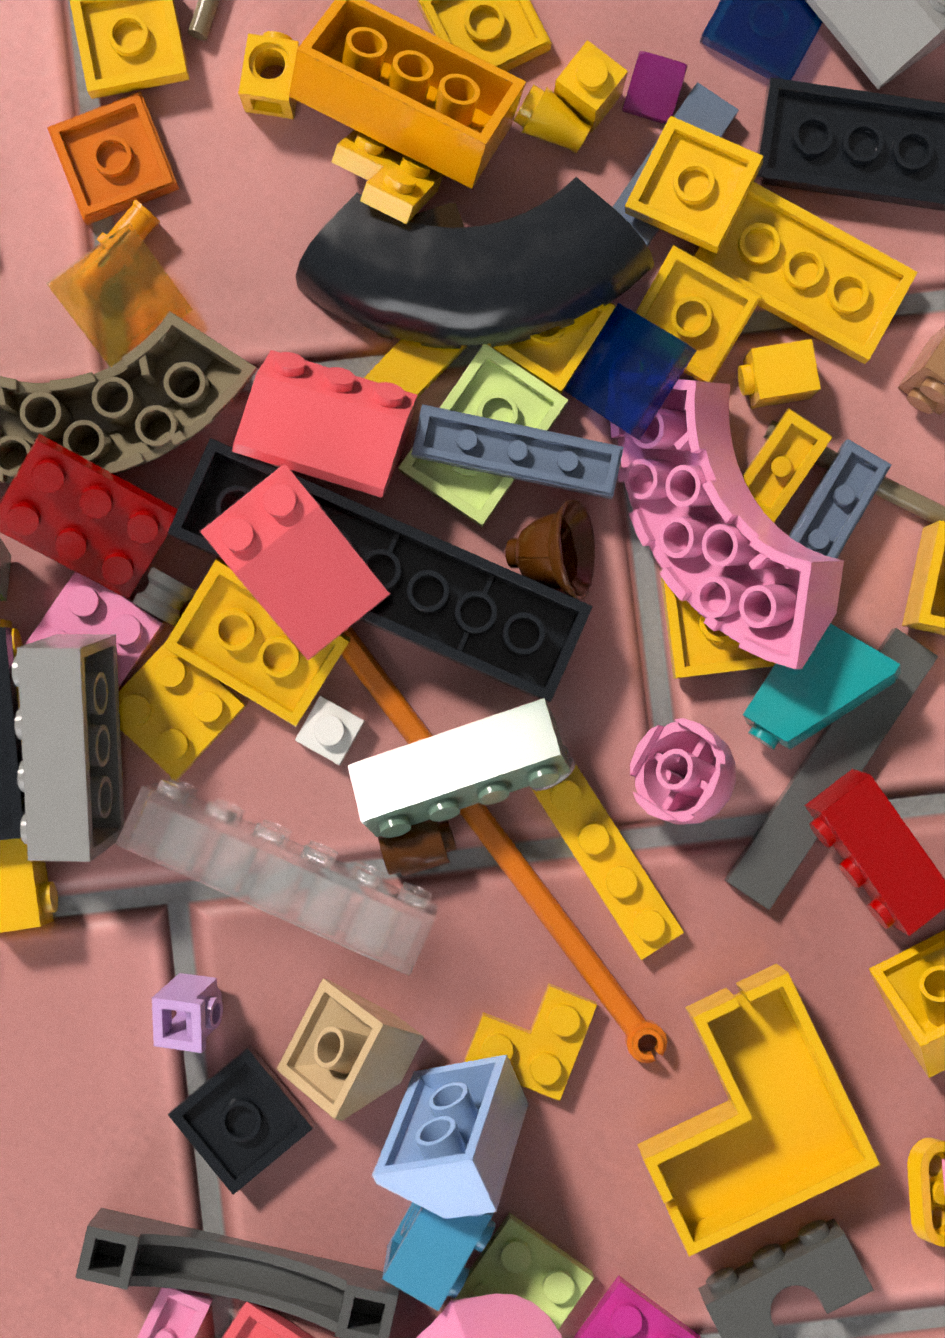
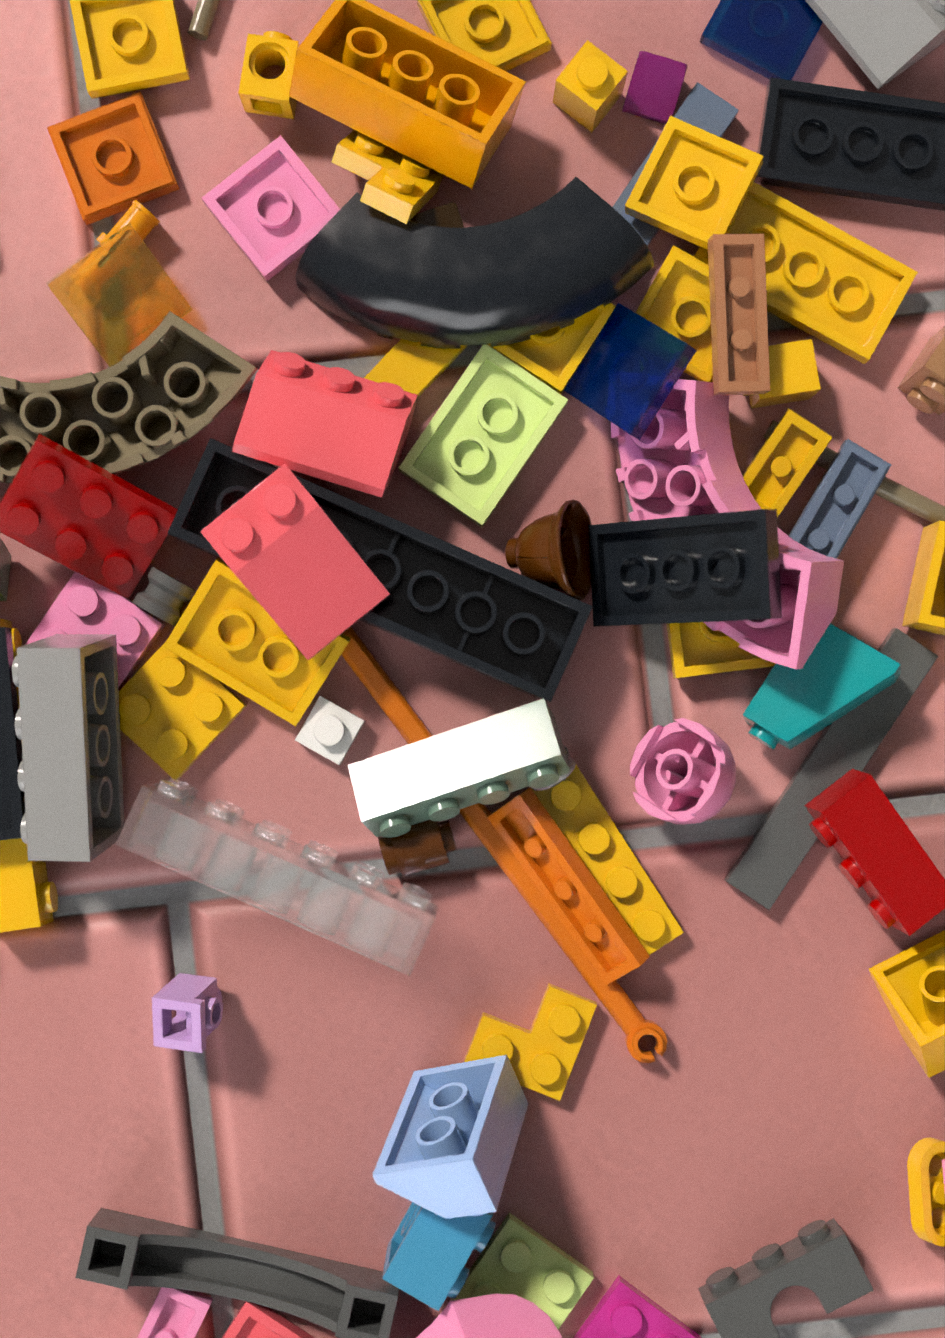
black plate [168,1045,315,1195] -> none
tan slope [276,978,425,1121] -> none
sand blue tile [411,404,624,499] -> none
yellow cone [513,84,592,153] -> none
yellow piece [637,963,880,1257] -> none
none -> bright pink plate [202,135,340,281]
none -> orange plate [487,787,650,985]
none -> black plate [588,509,782,627]
none -> nougat plate [708,234,770,395]

